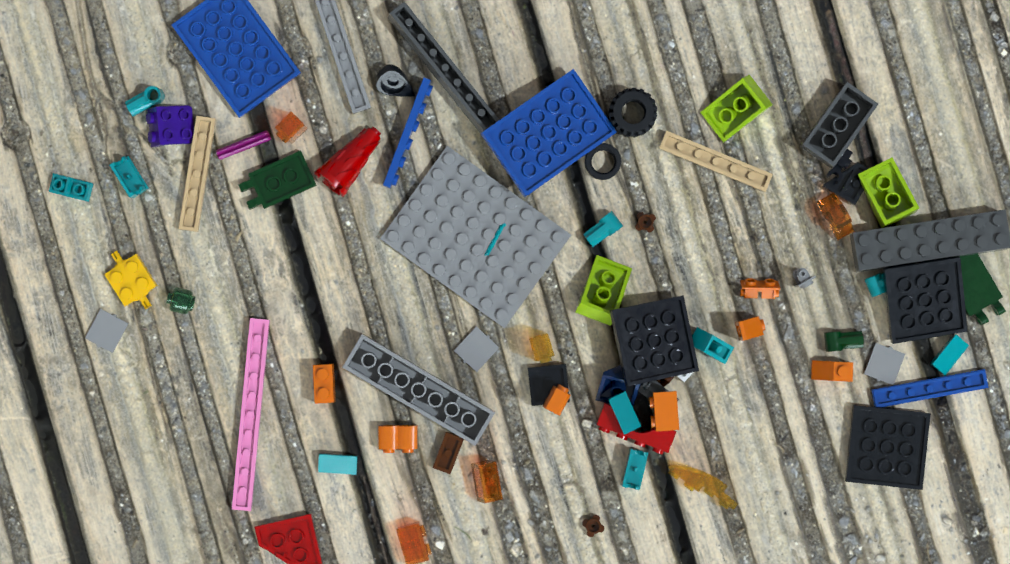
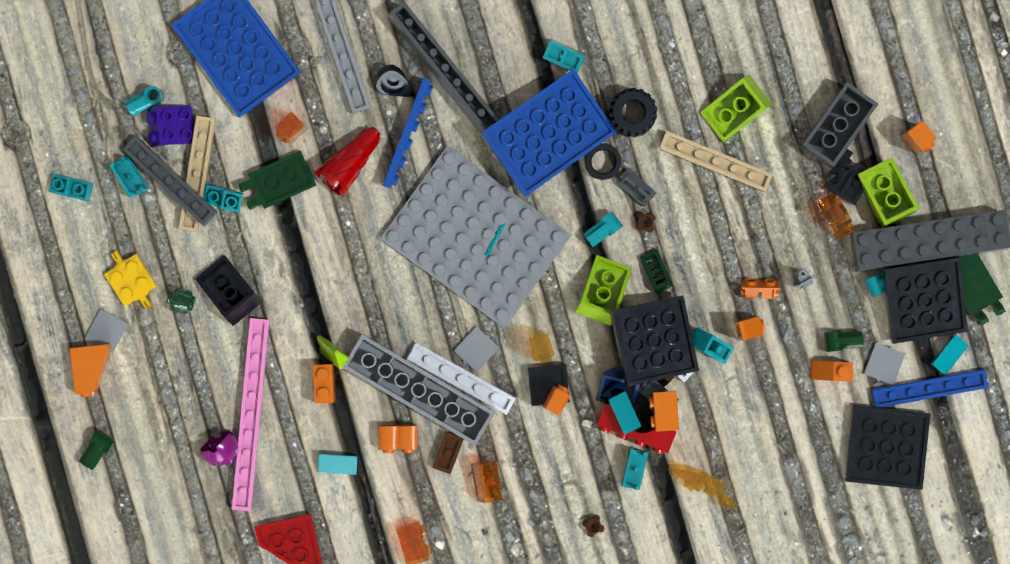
magenta axle [216,131,271,160] -> none
none -> orange slope [70,344,111,397]
none -> dark green piece [79,429,115,470]
none -> dark grey plate [123,136,218,226]
none -> black slope [195,255,262,326]
none -> magenta cylinder [199,429,239,466]
none -> teal slope [204,183,243,212]
none -> lime slope [317,335,349,370]
none -> white tile [406,342,516,415]
none -> teal hinge [543,39,586,74]
none -> dark grey hinge [615,168,656,207]
none -> dark green slope [640,249,673,294]
none -> orange brick [901,121,937,153]

